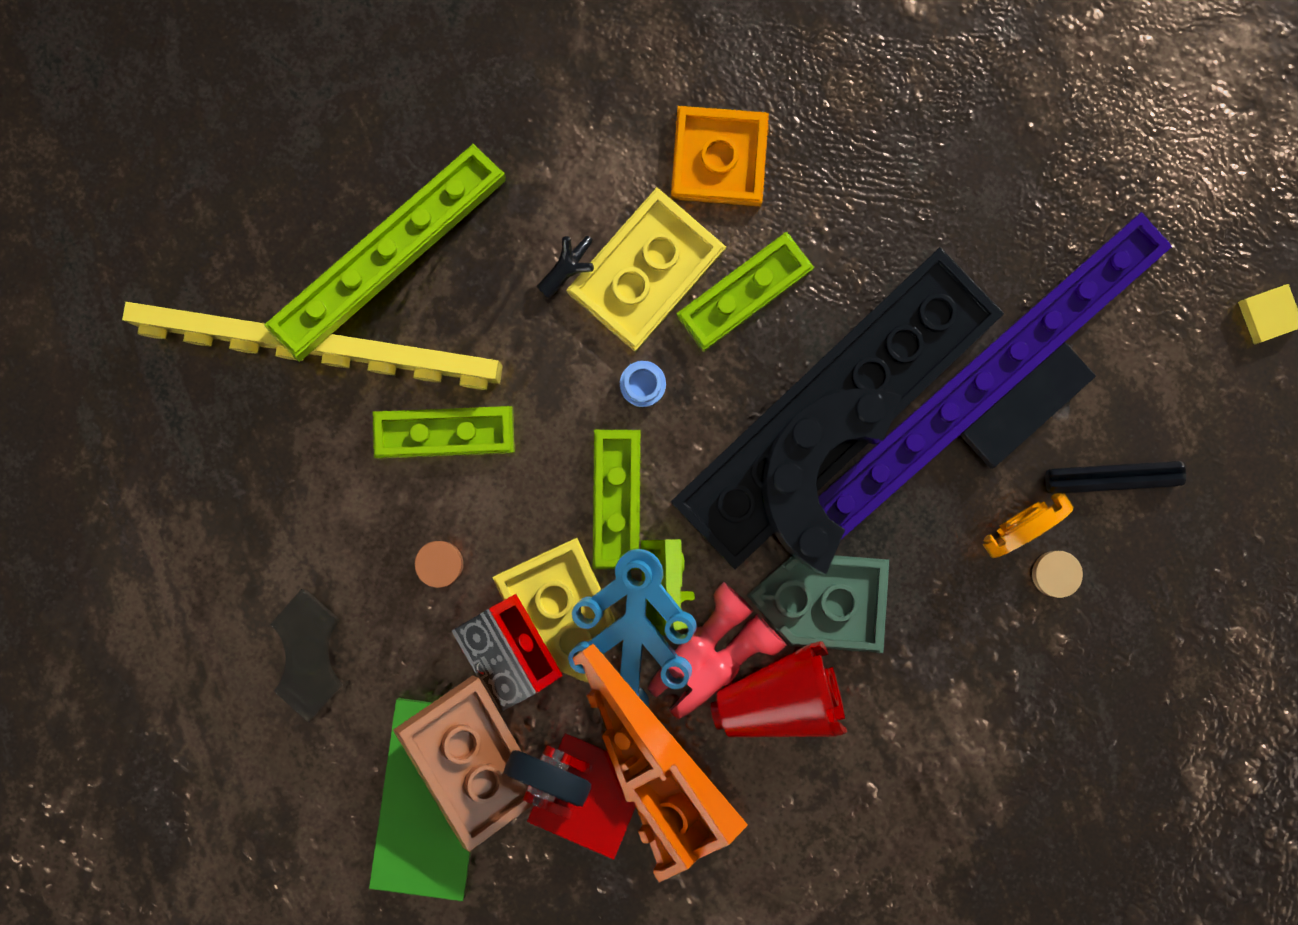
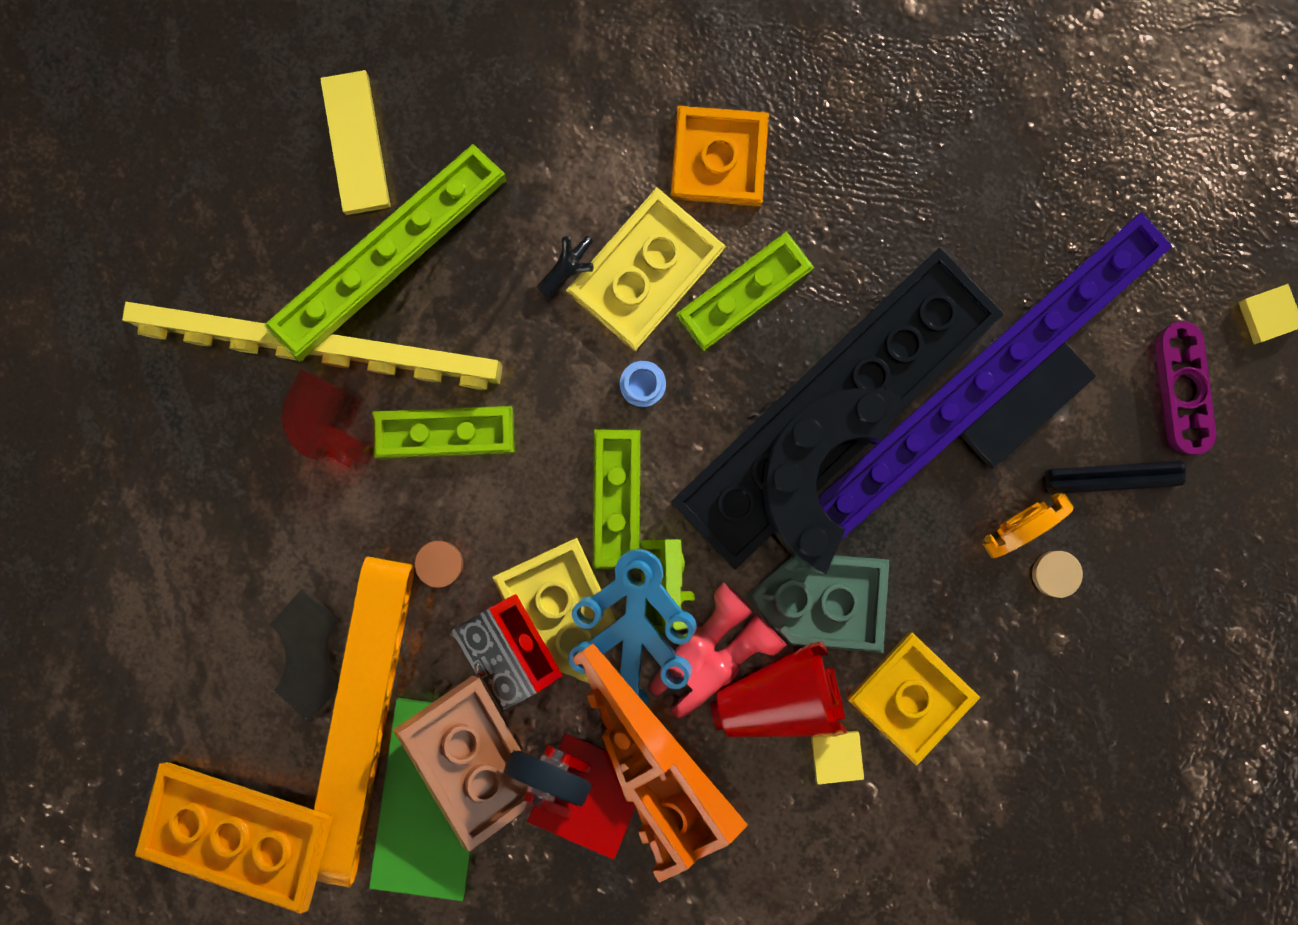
none -> light orange tile [134,762,333,914]
none -> clear red brick [282,369,374,467]
none -> light orange beam [314,556,414,888]
none -> light yellow tile [320,70,391,215]
none -> light yellow tile [811,730,864,785]
none -> yellow tile [847,632,981,766]
none -> magenta beam [1155,321,1216,456]

